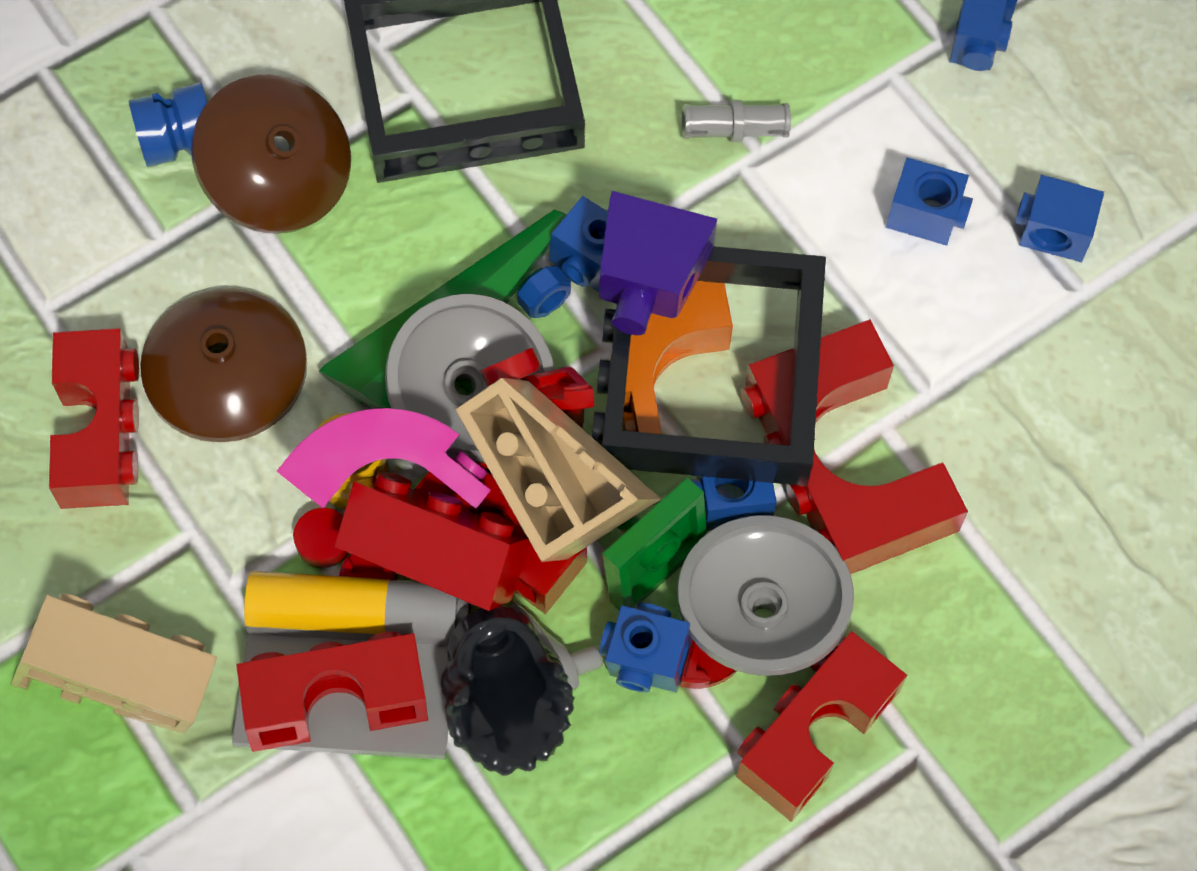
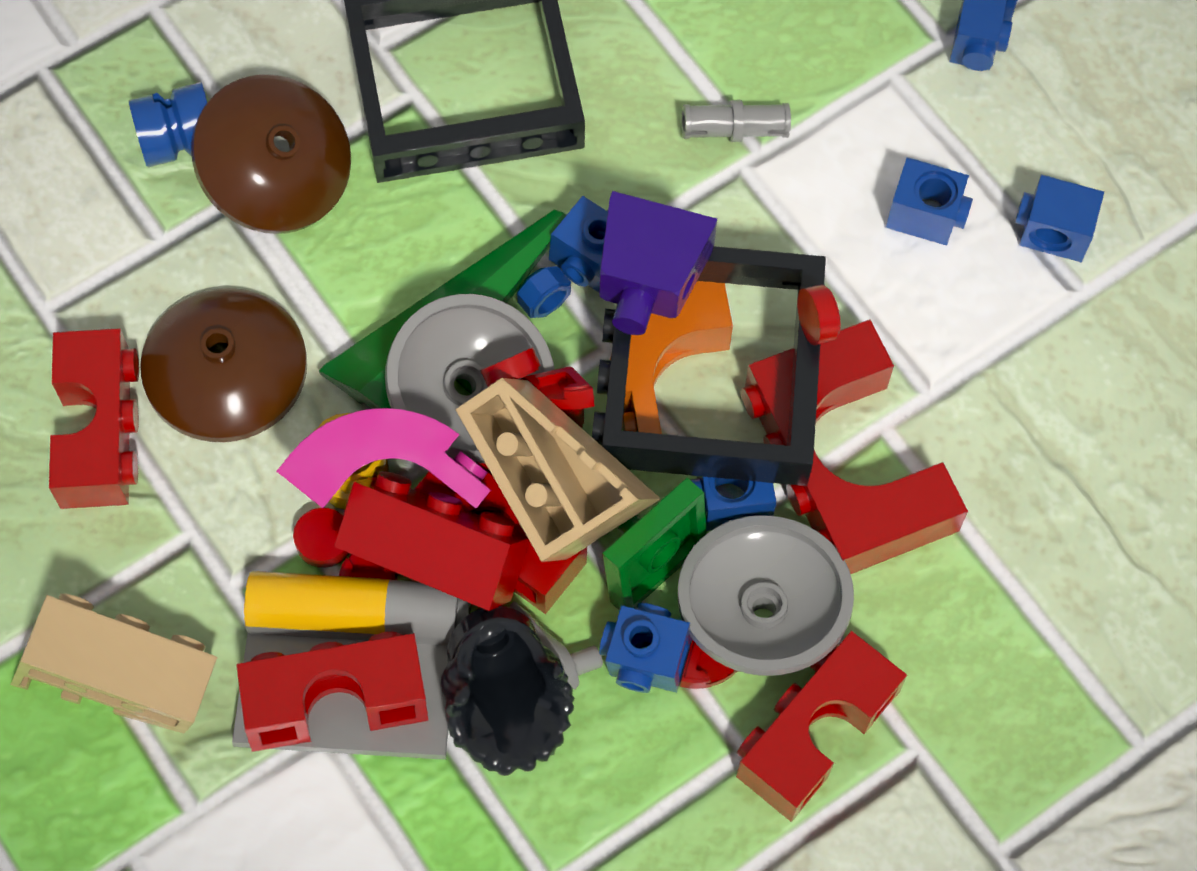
none -> red tile [797,284,840,345]

